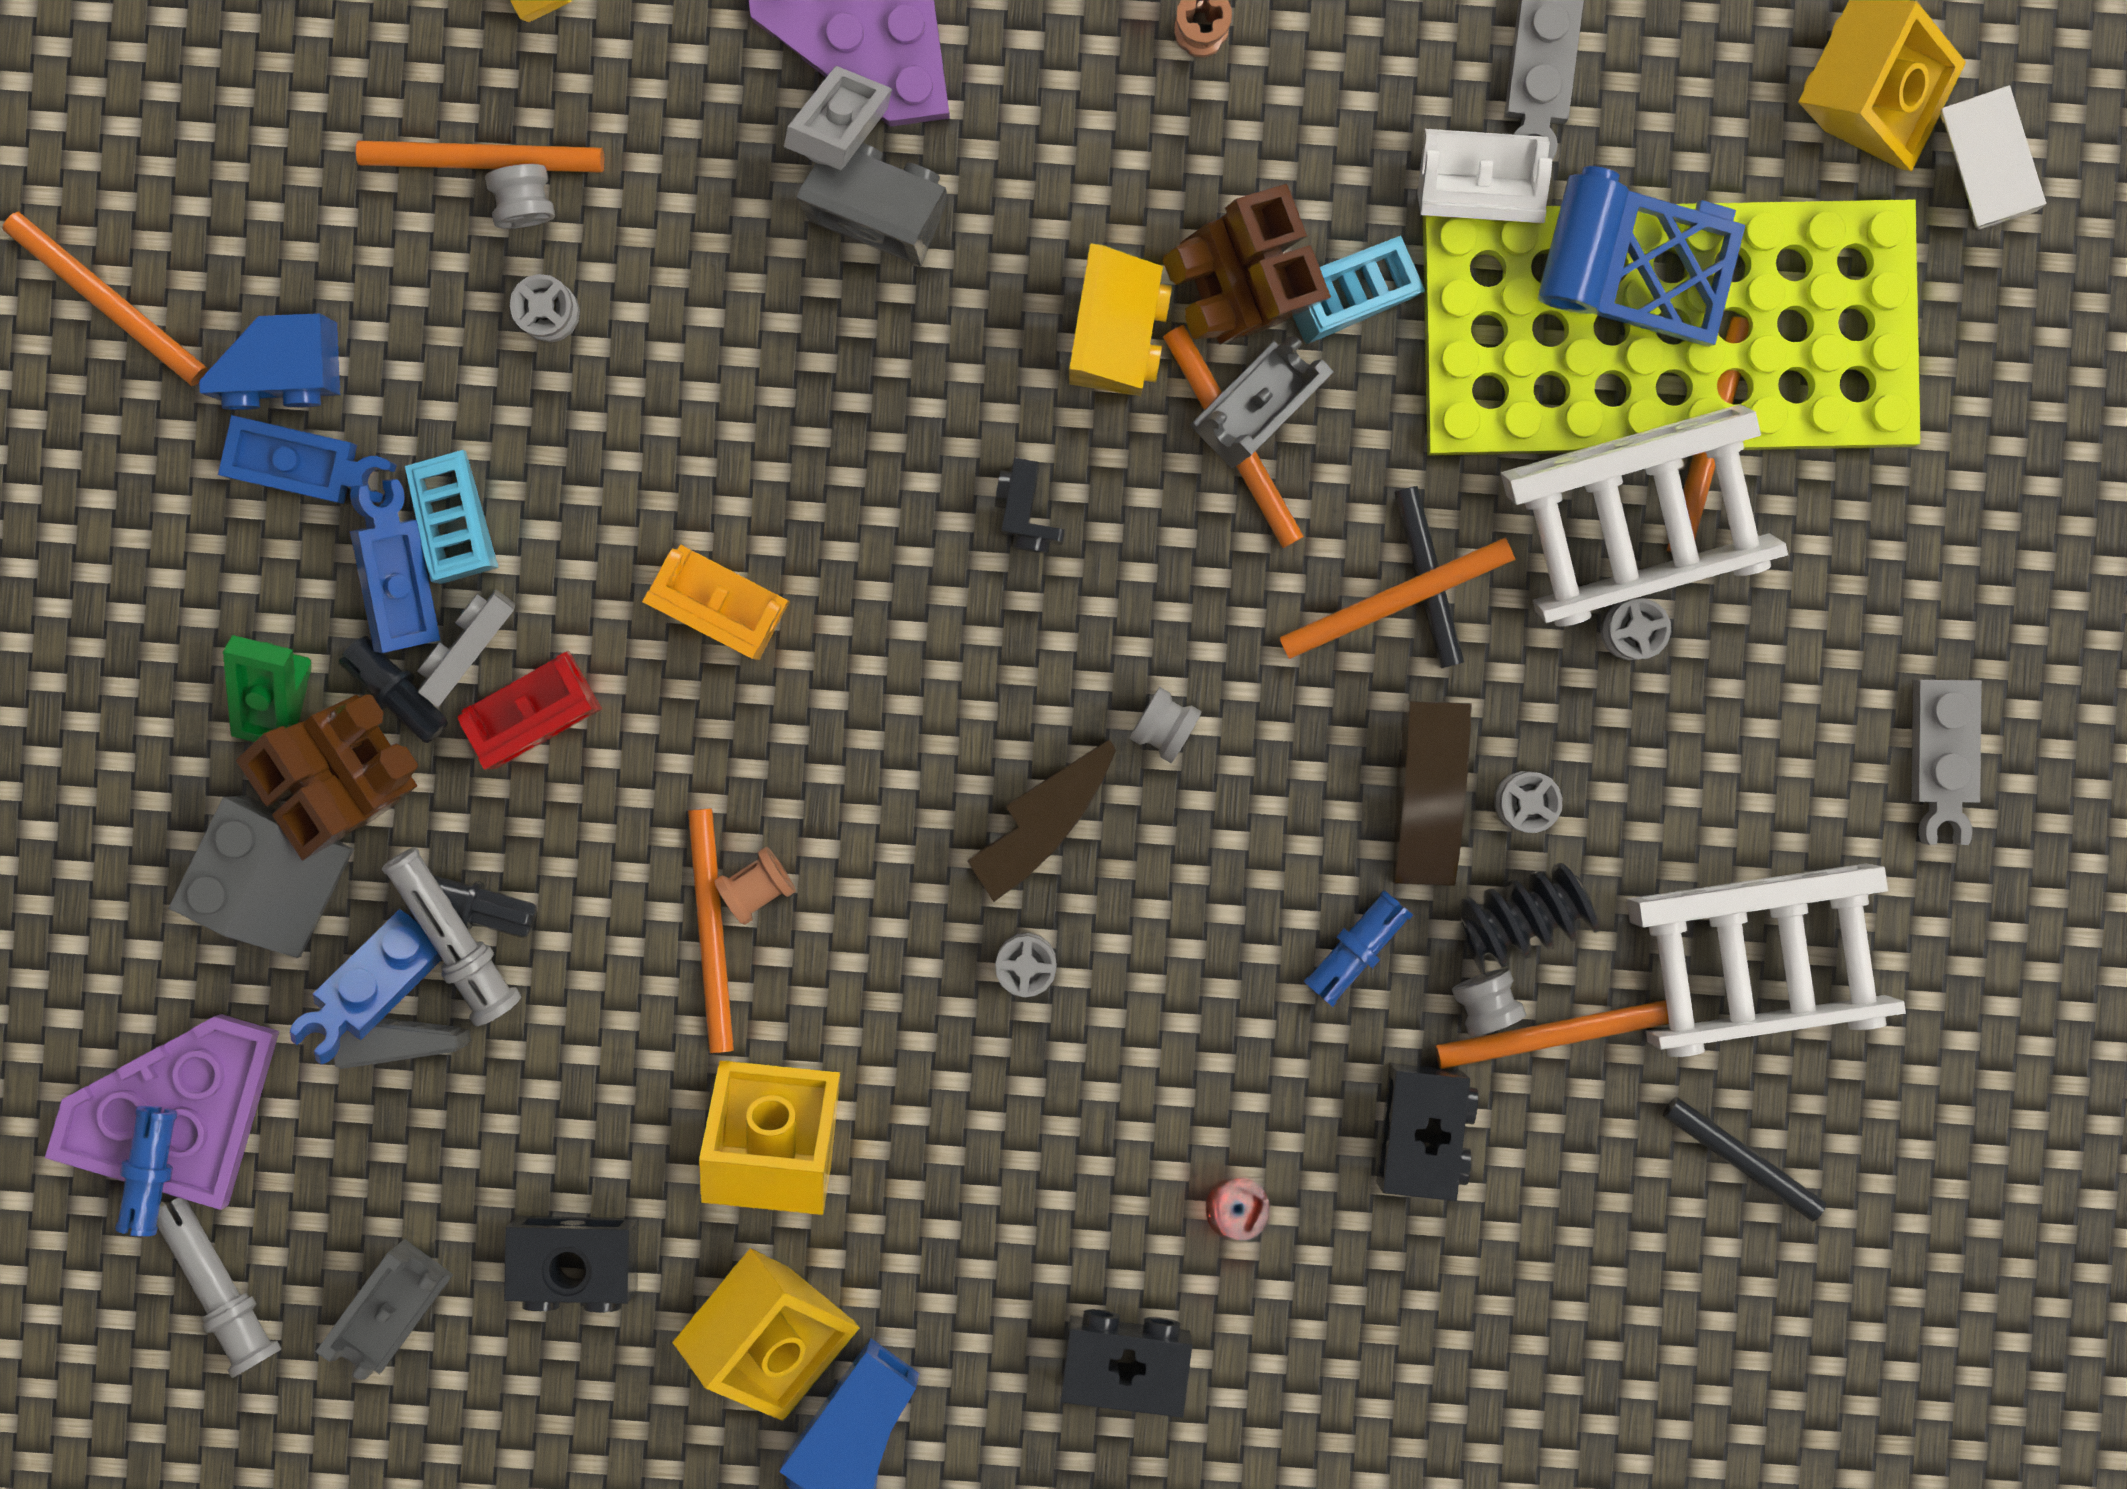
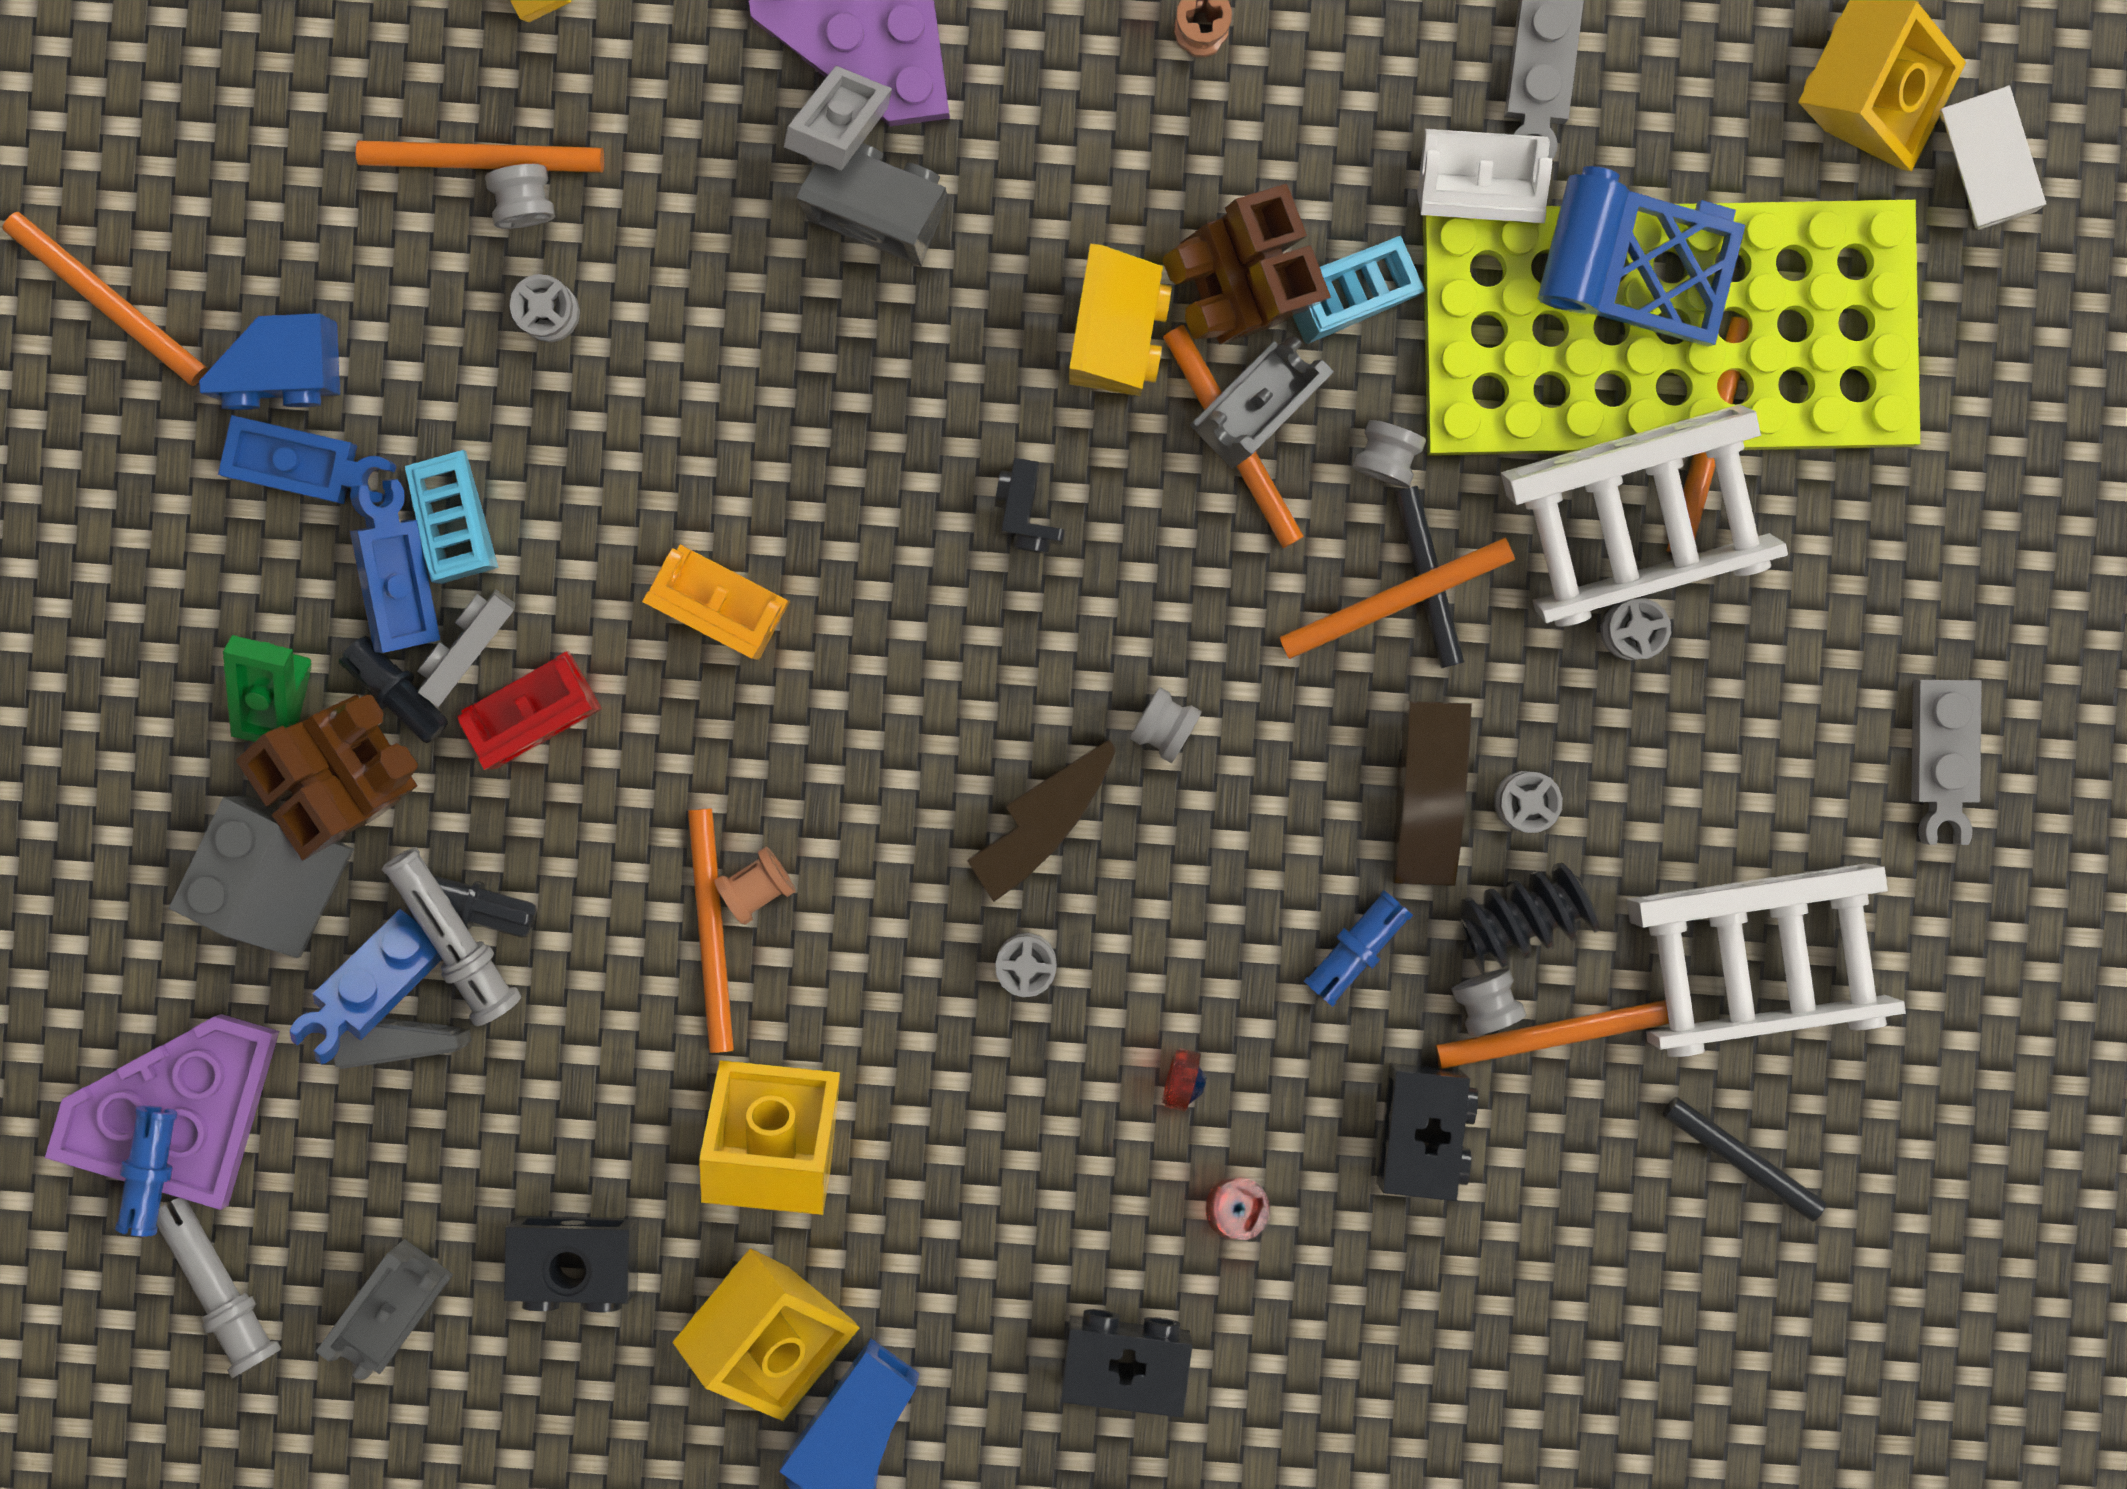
none -> clear red tile [1162,1048,1207,1112]
none -> light grey wheel [1352,420,1426,487]

